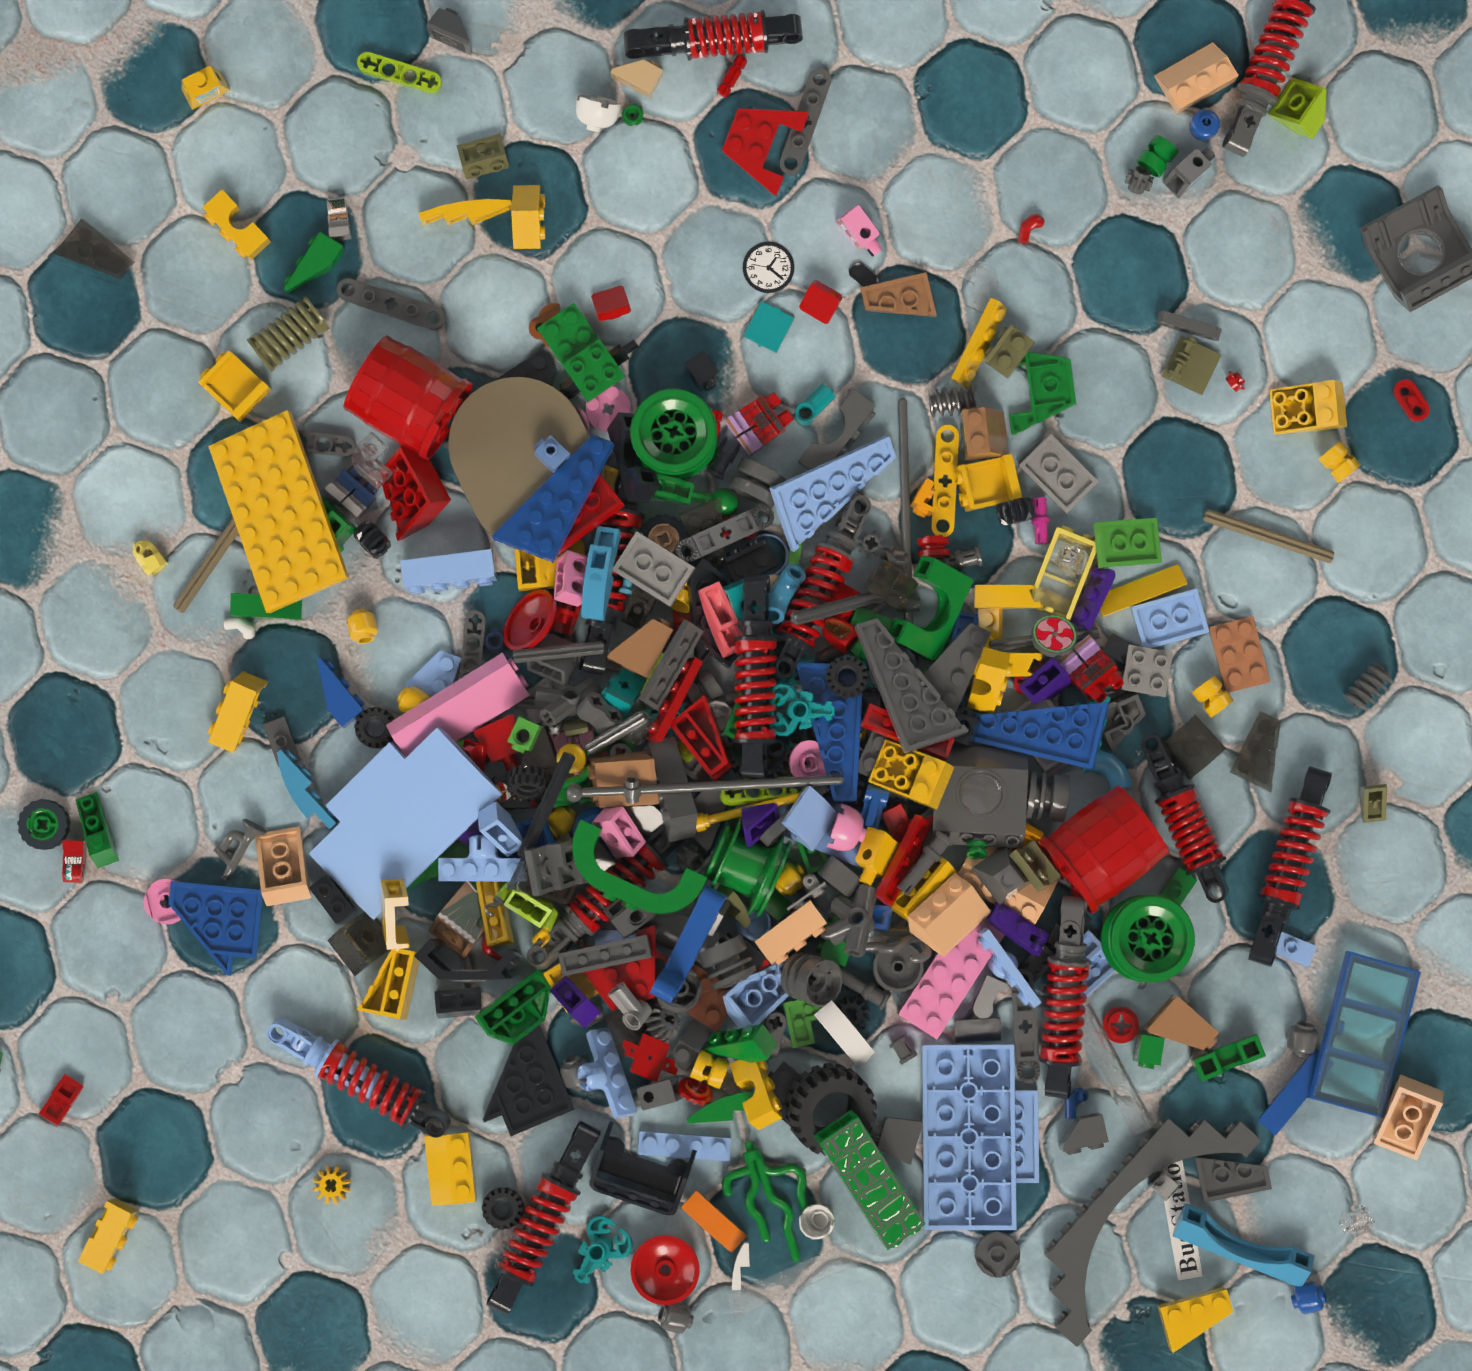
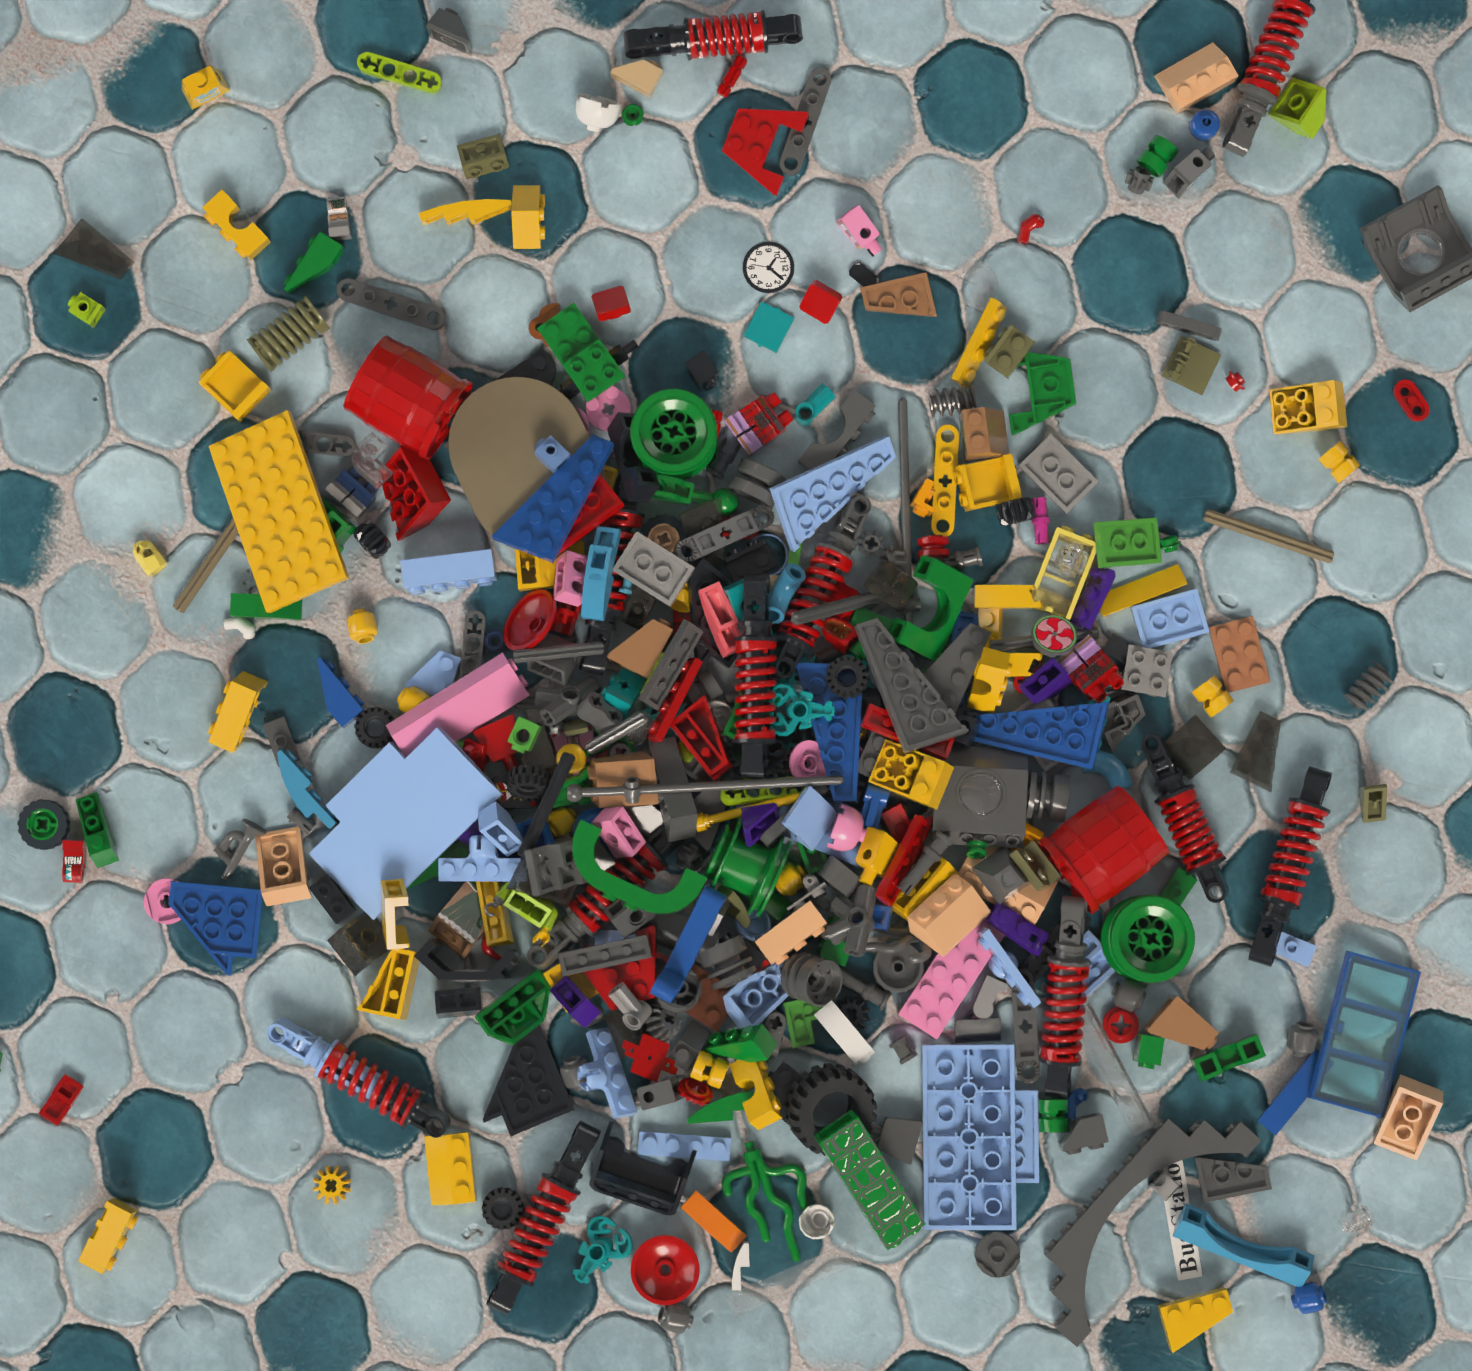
none -> lime brick [68,292,106,328]
none -> dark grey pin [287,807,317,835]
none -> green wheel [1038,1099,1069,1133]
none -> dark grey head [1111,978,1147,1012]
none -> green plate [1160,535,1181,553]

